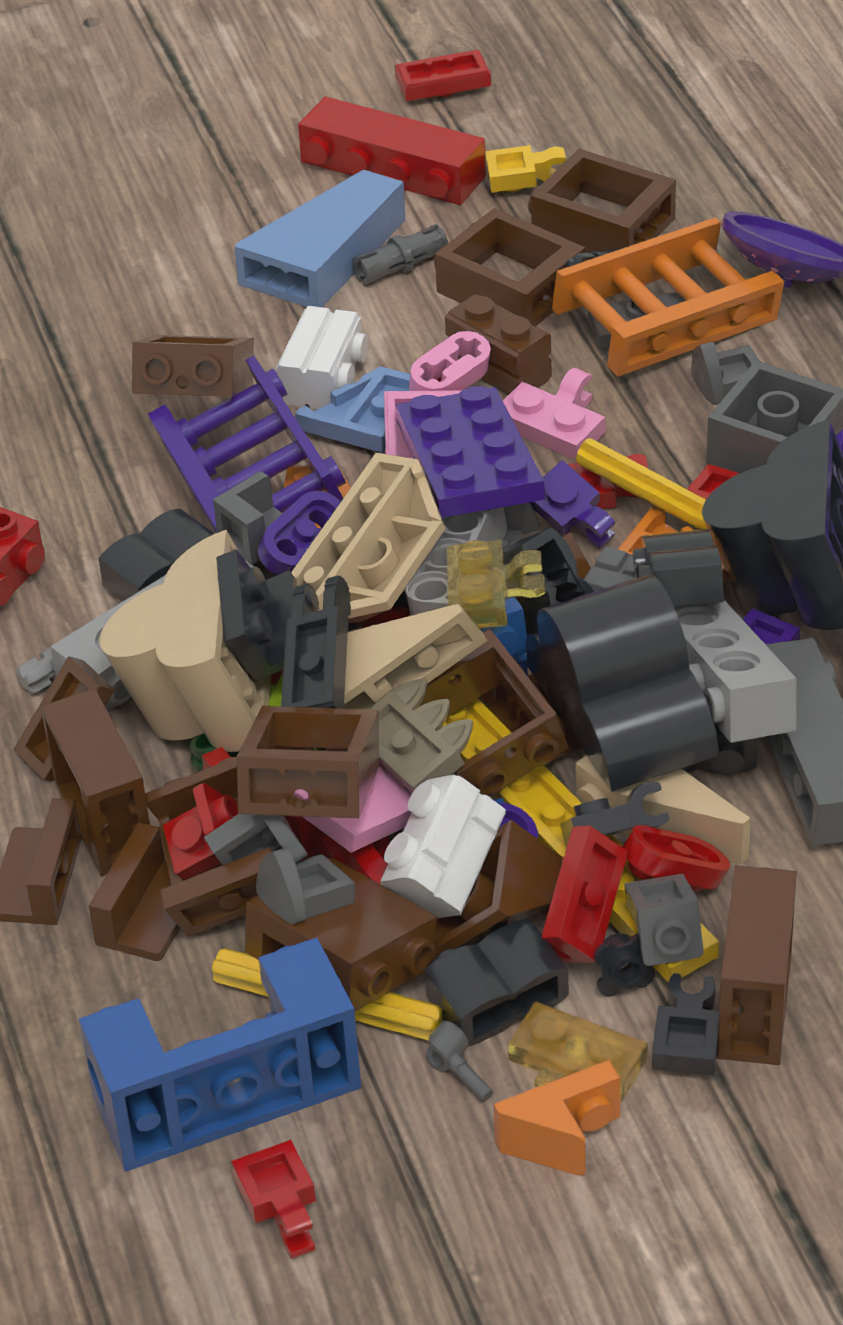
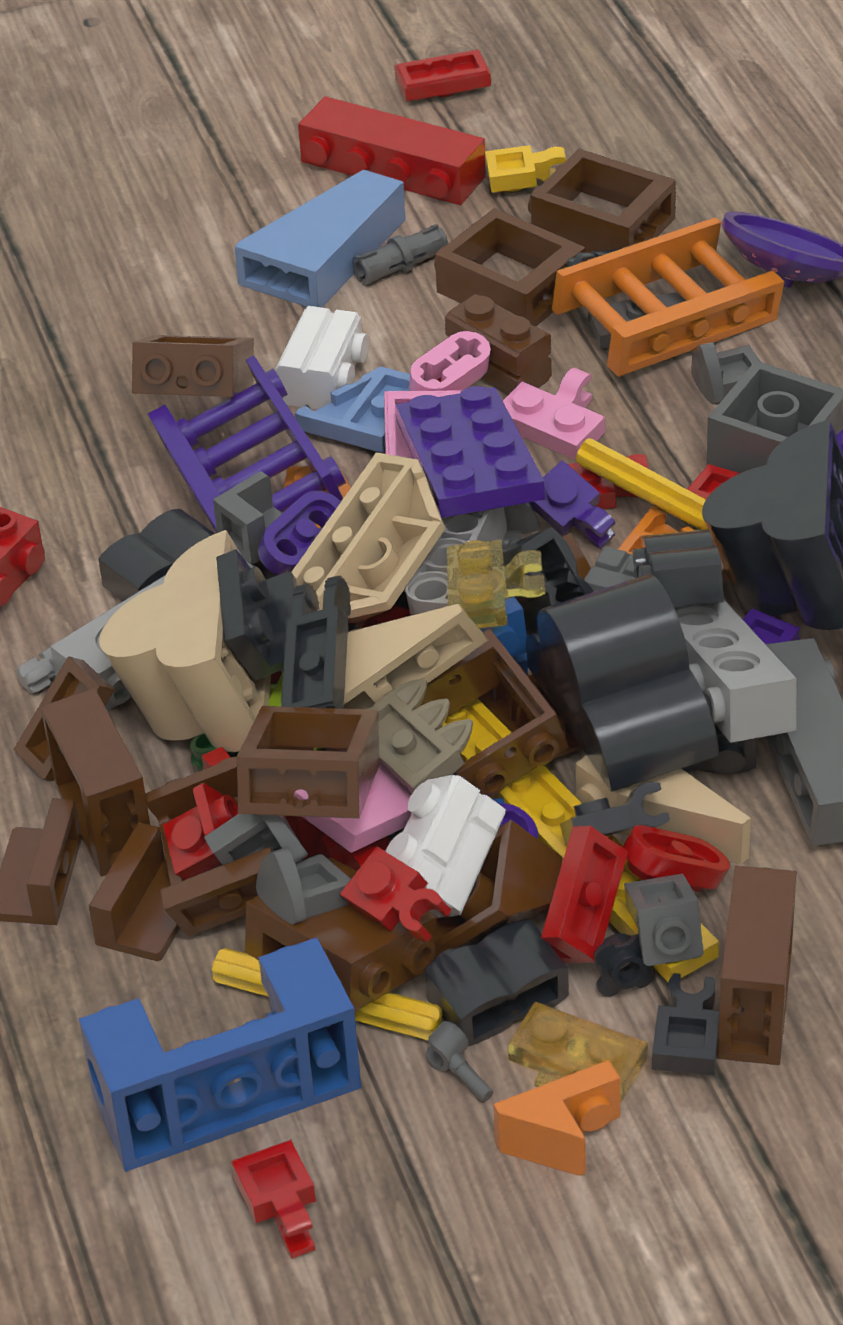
none -> red plate [340,846,452,942]

